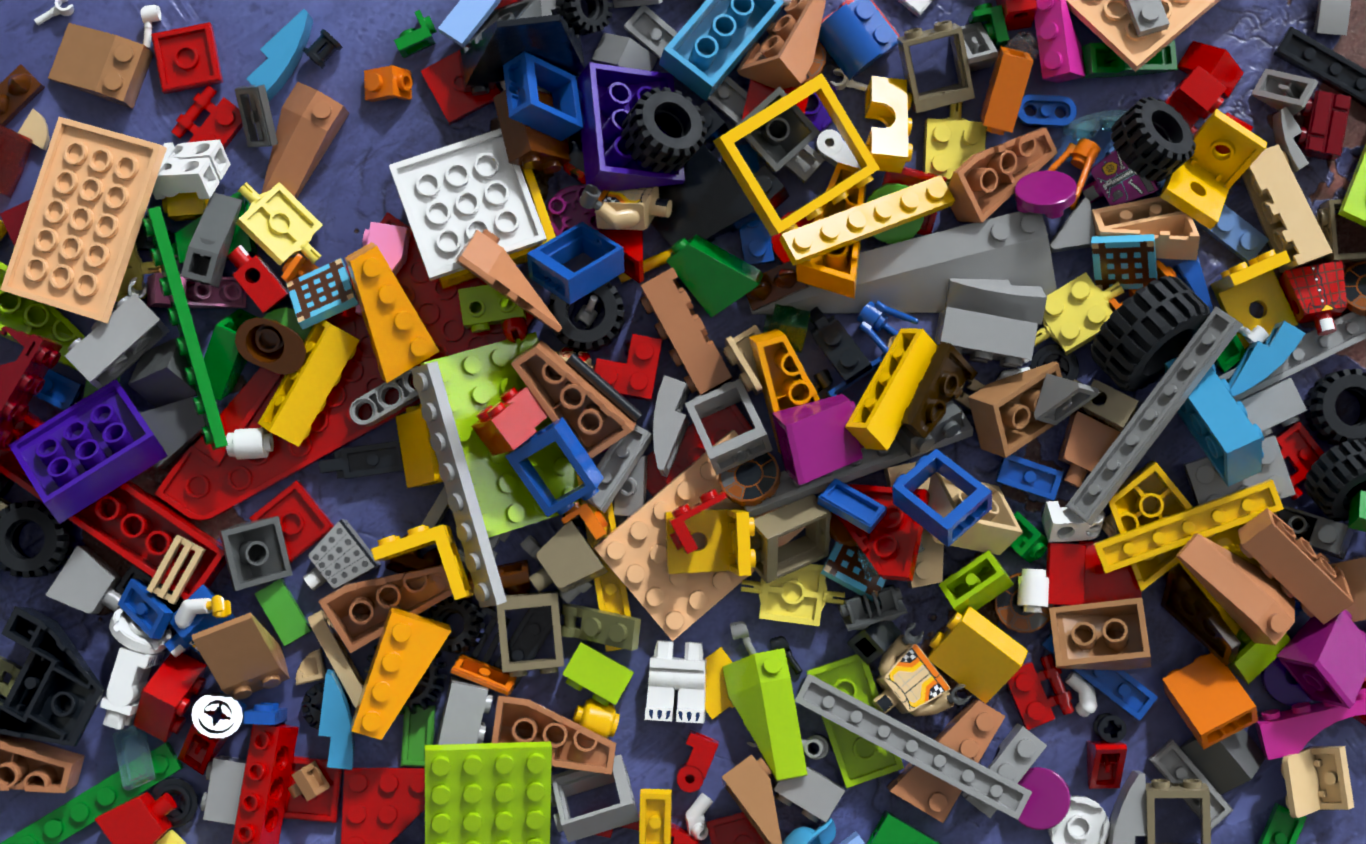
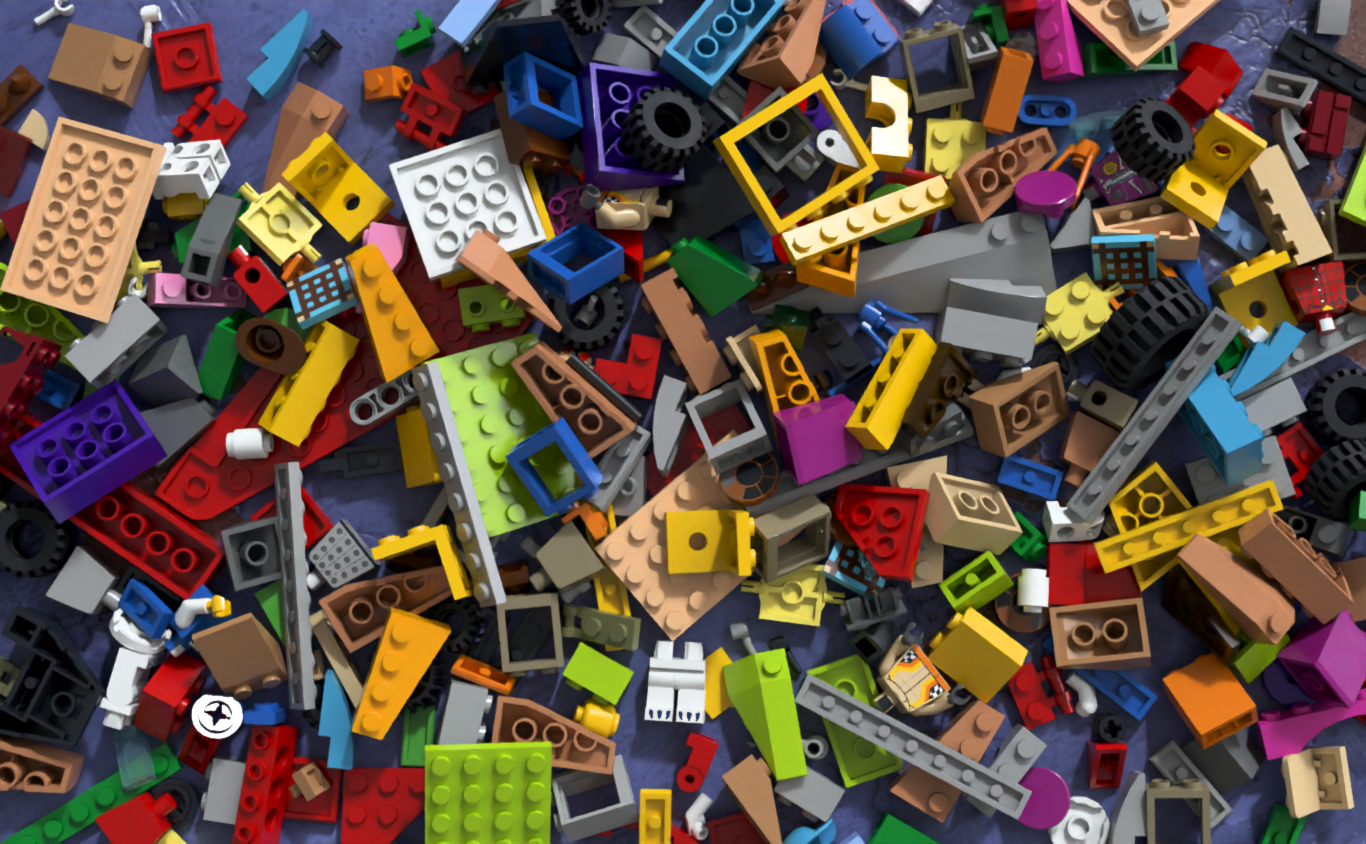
green plate [142,206,228,451] -> none
tan tile [146,535,206,605] -> none
dark grey tile [235,84,278,148] -> none
brick [471,386,548,456] -> none
red hinge [502,317,528,343] -> none
red bracket [668,489,727,554] -> none
blue tile [817,478,887,534] -> none
blue window [892,448,992,547] -> none
light grey slope [1034,373,1100,425] -> none
none -> light grey plate [274,462,317,710]
none -> yellow bracket [281,131,396,246]
none -> red plate [394,83,467,151]

